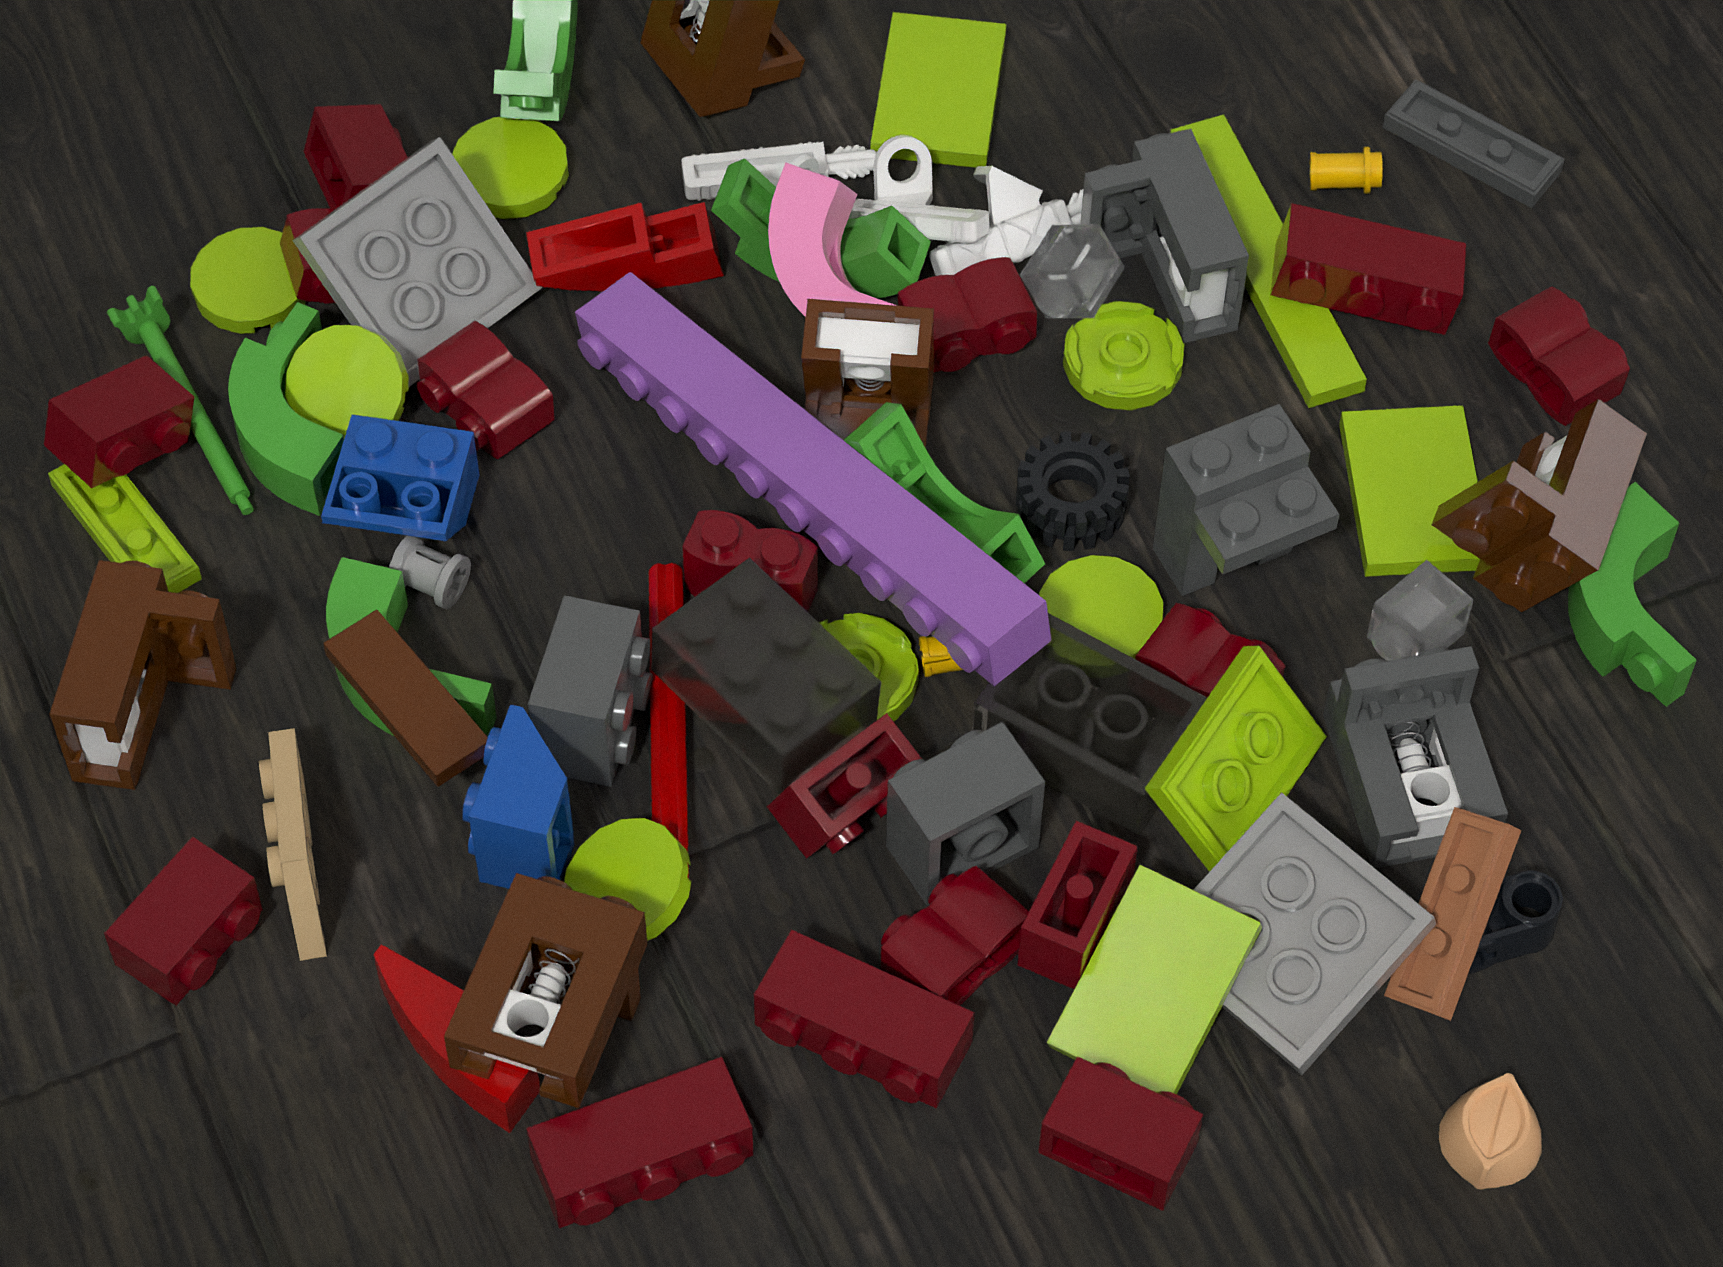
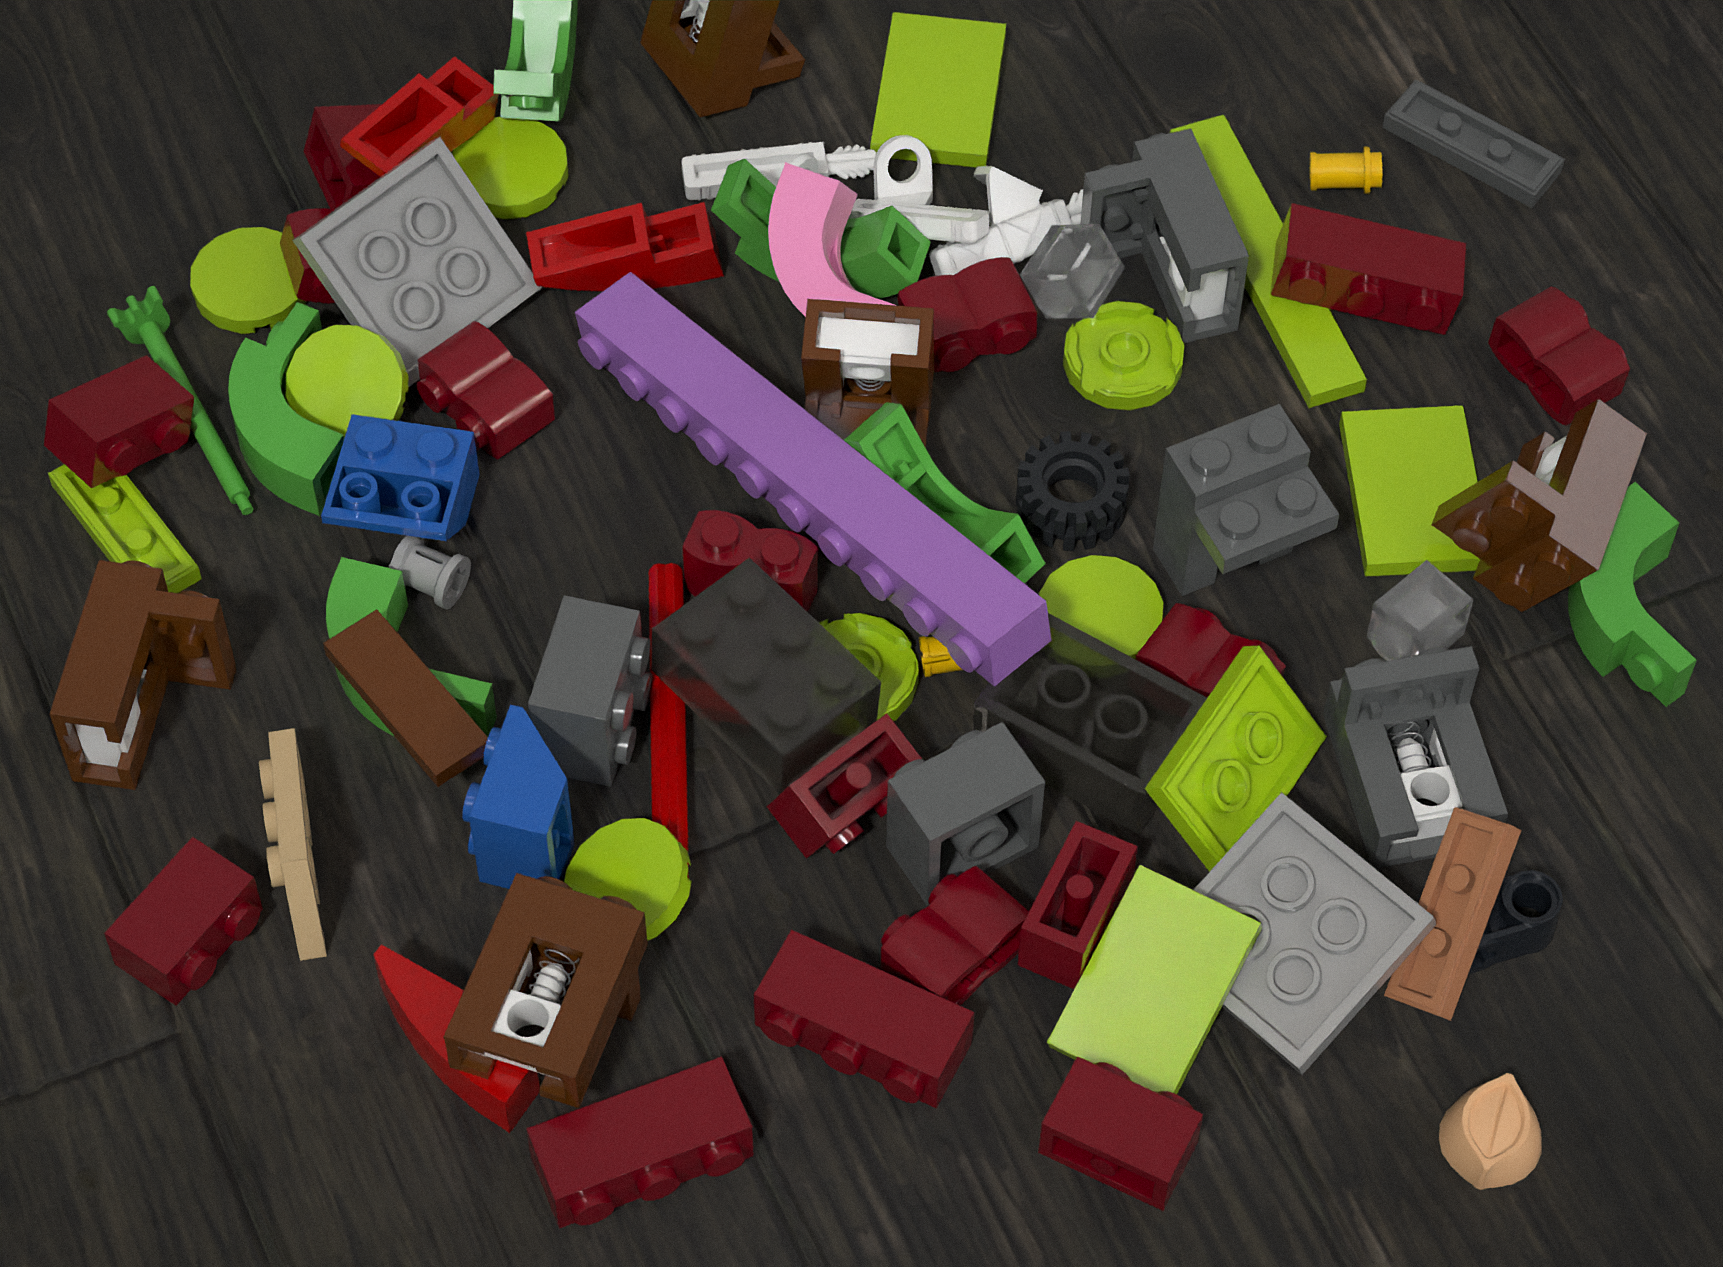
none -> red slope [340,56,499,177]

